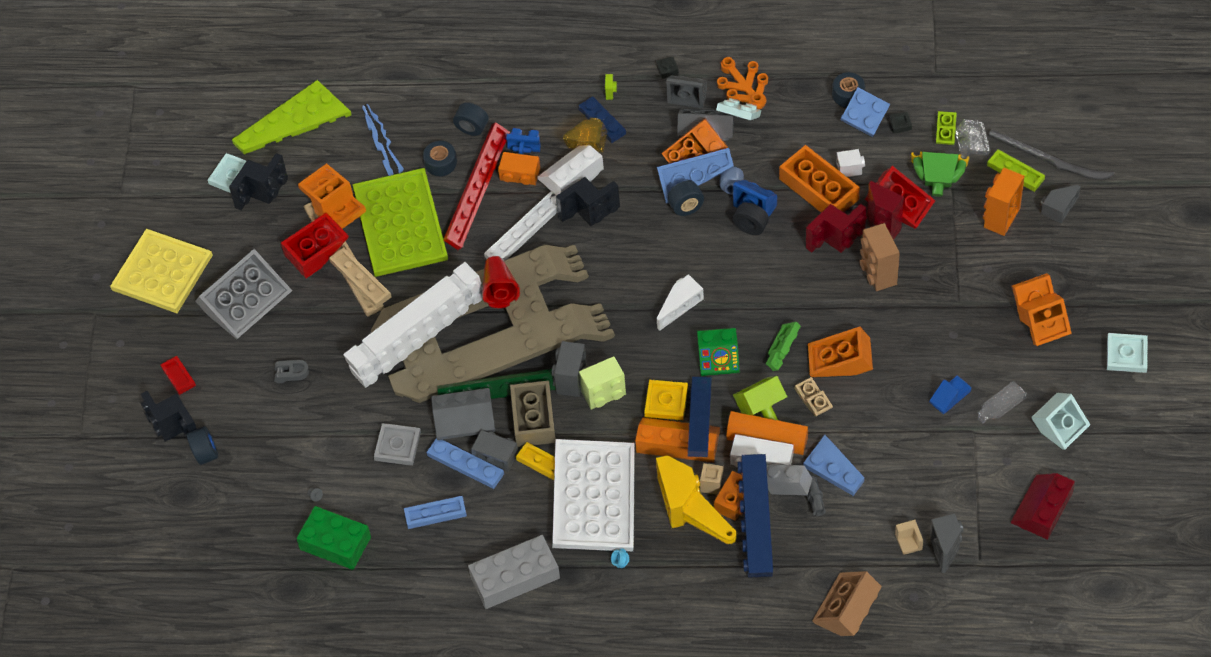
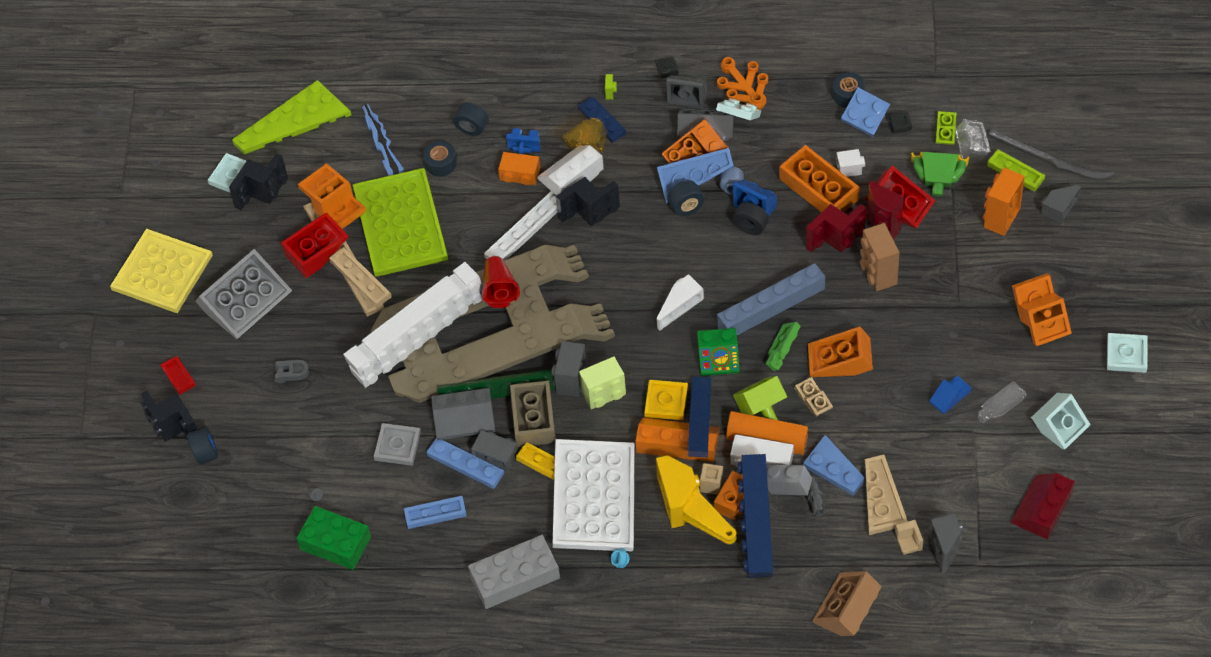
red plate [443,122,510,250] -> none
none -> sand blue brick [717,263,825,335]
none -> tan wing [865,455,908,535]

